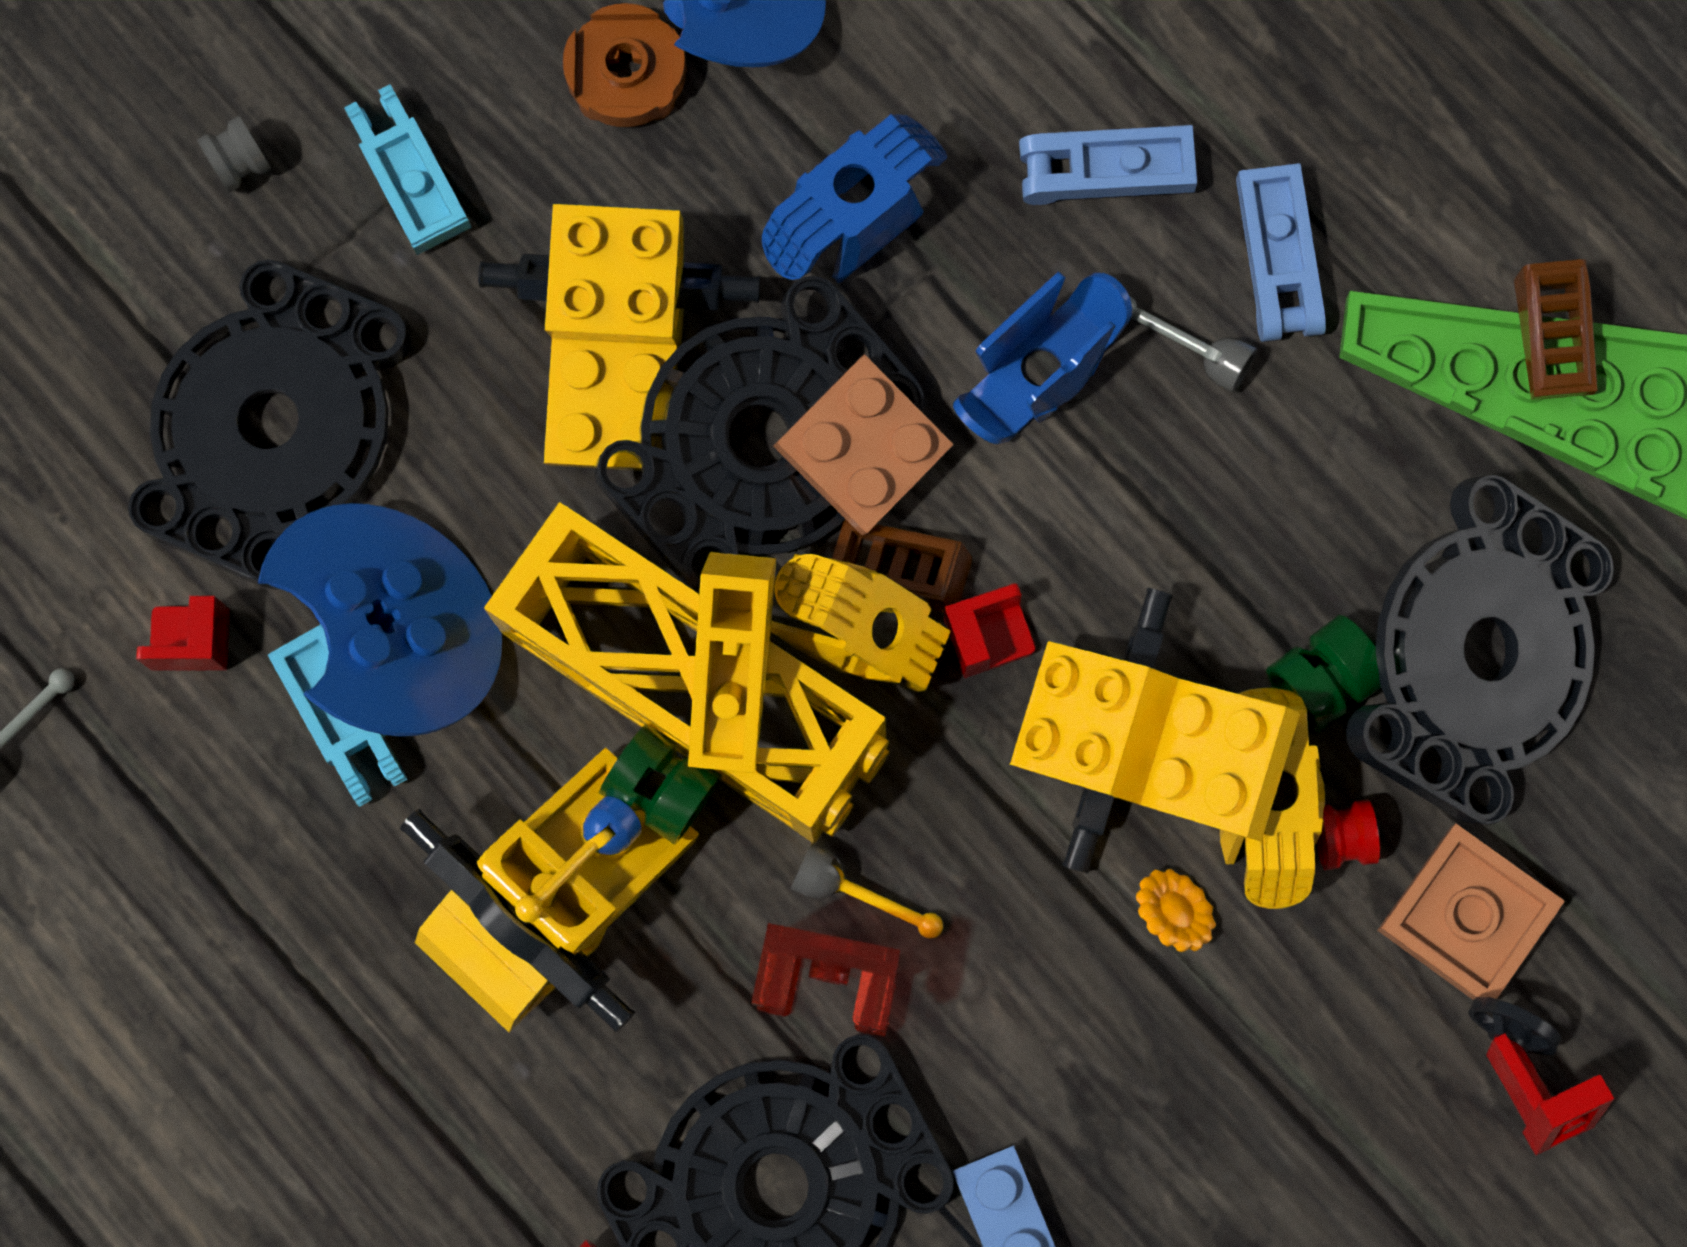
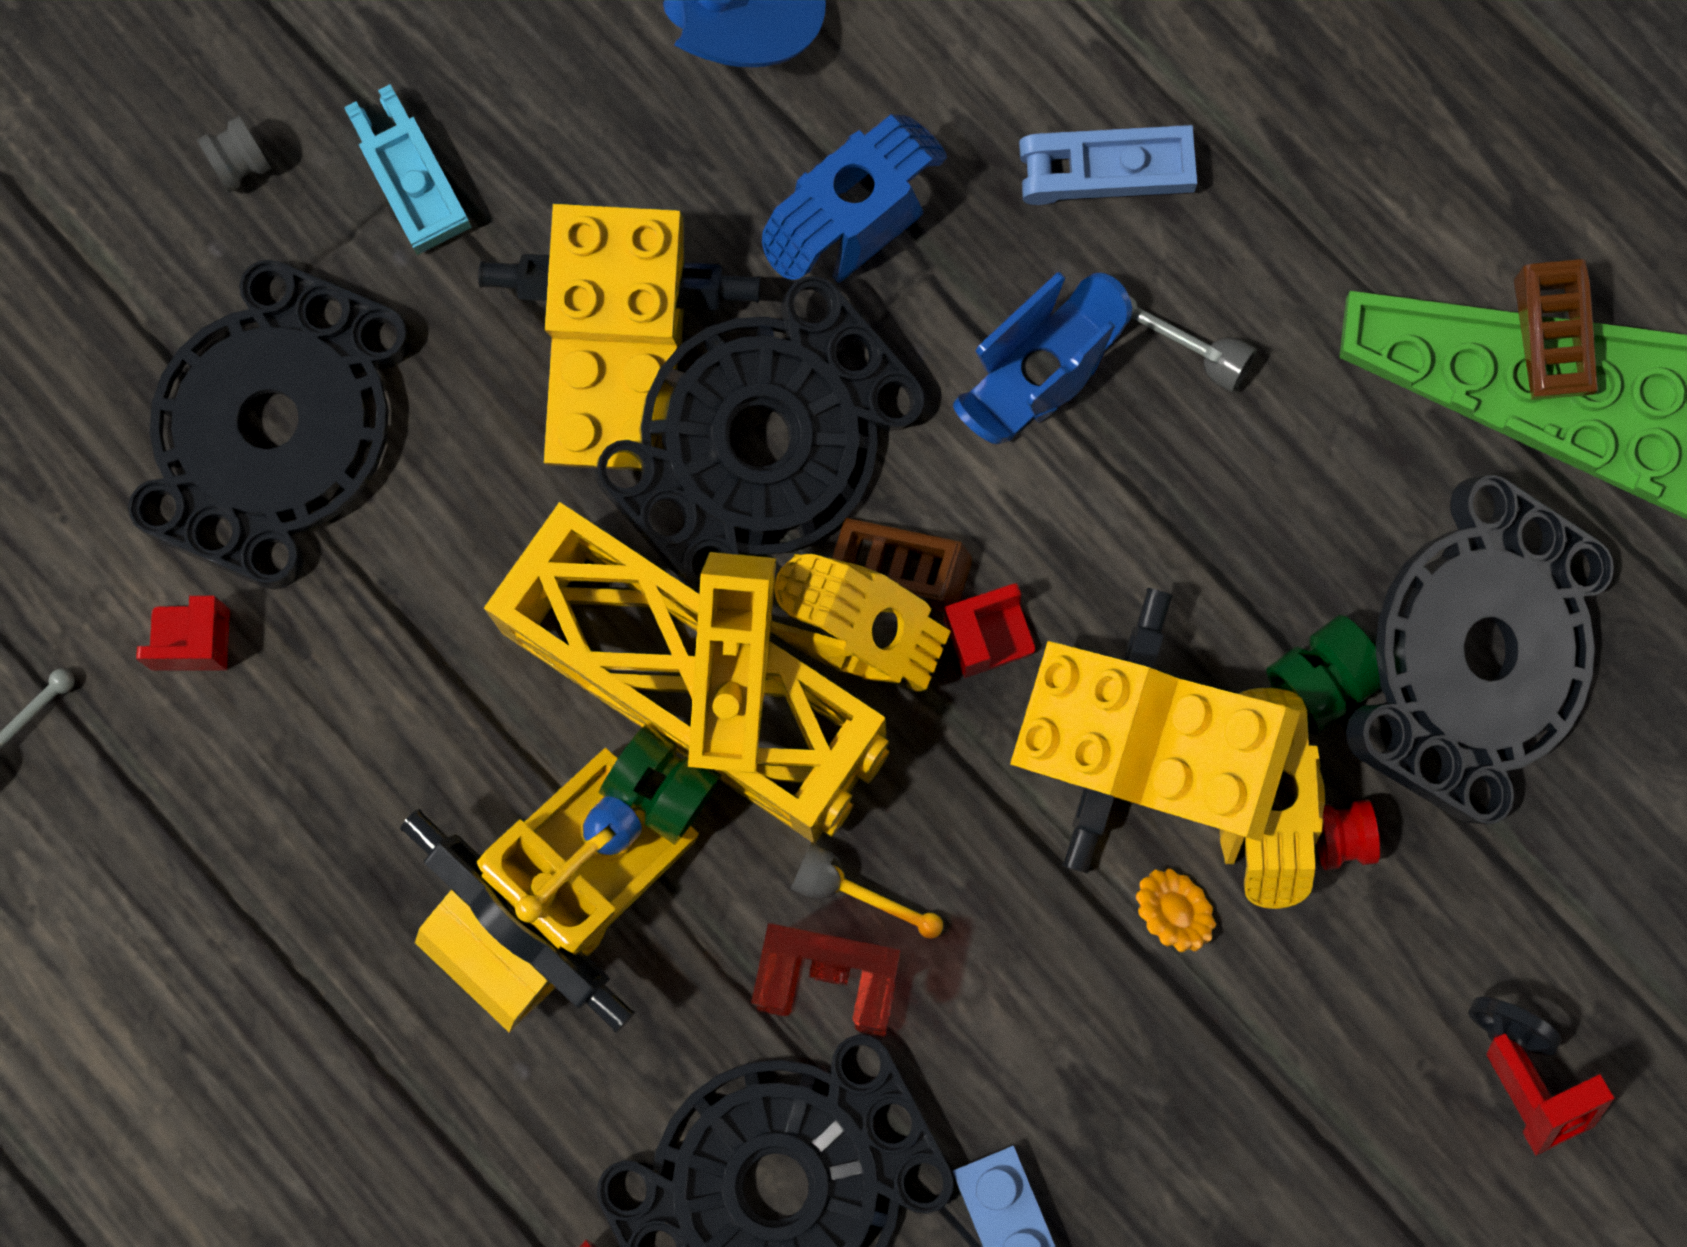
blue piece [258,503,502,736] -> none
medium azure hinge [267,624,407,807] -> none
dark orange plate [563,3,687,127] -> none
nougat plate [773,354,954,536] -> none
medium blue plate [1236,163,1326,342] -> none
nougat plate [1377,823,1565,1000] -> none

